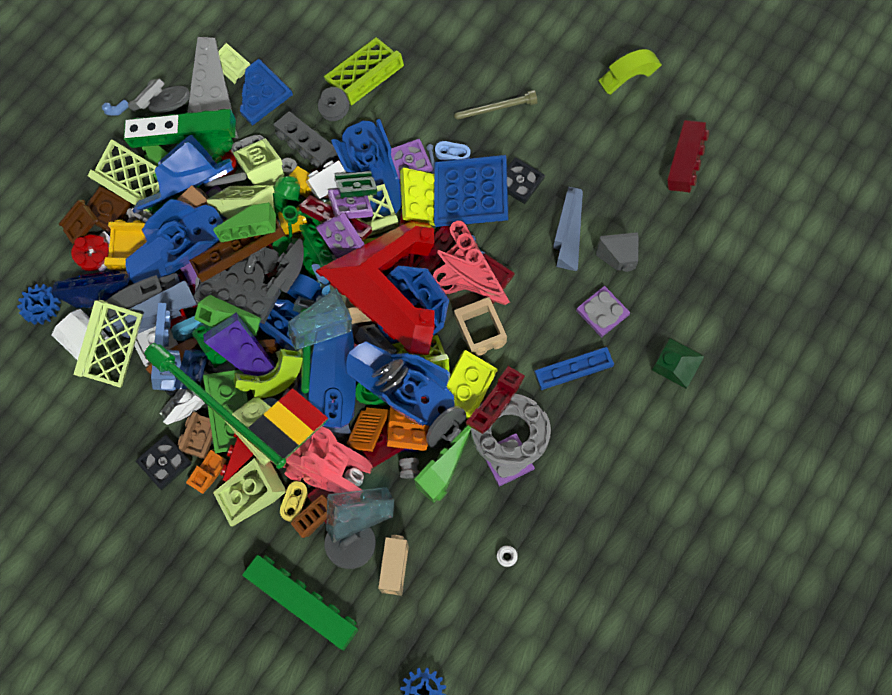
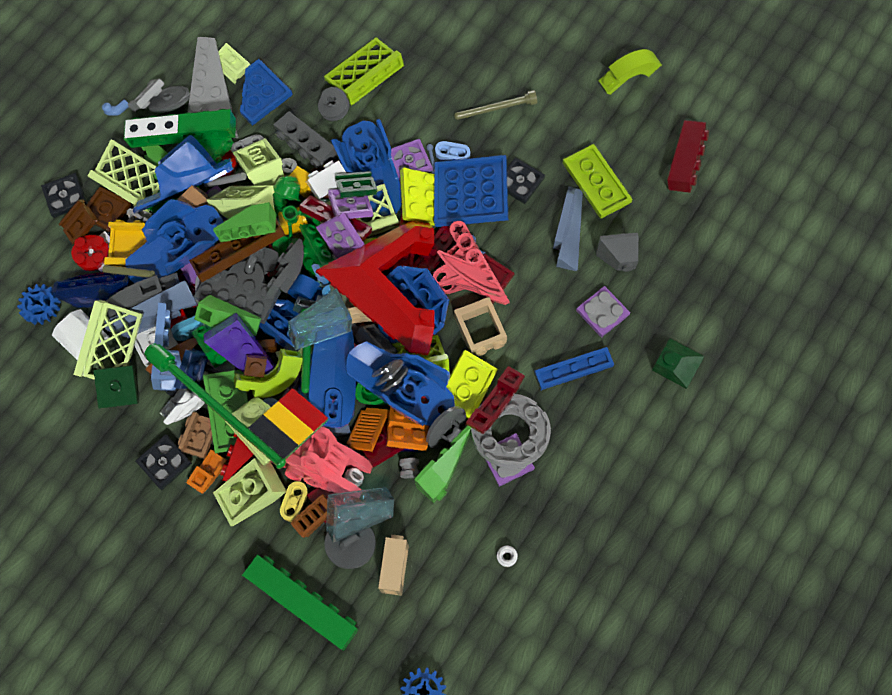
none -> black piece [41,173,87,218]
none -> dark green plate [93,365,139,409]
none -> olive bar [102,265,155,278]
none -> reddish brown plate [243,354,267,378]
none -> lime plate [563,144,633,219]

